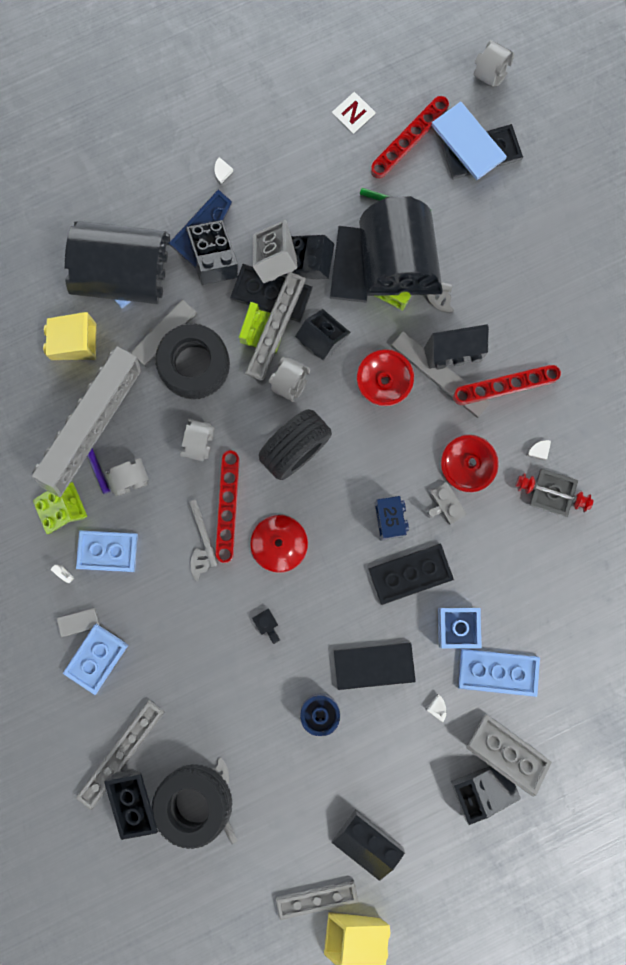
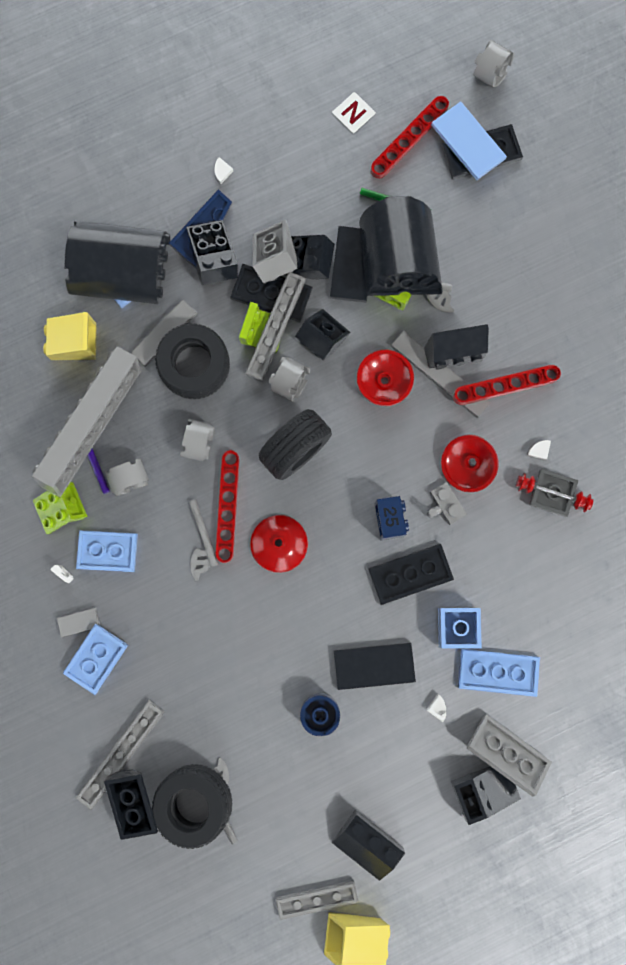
black plate [252,608,280,644] -> none

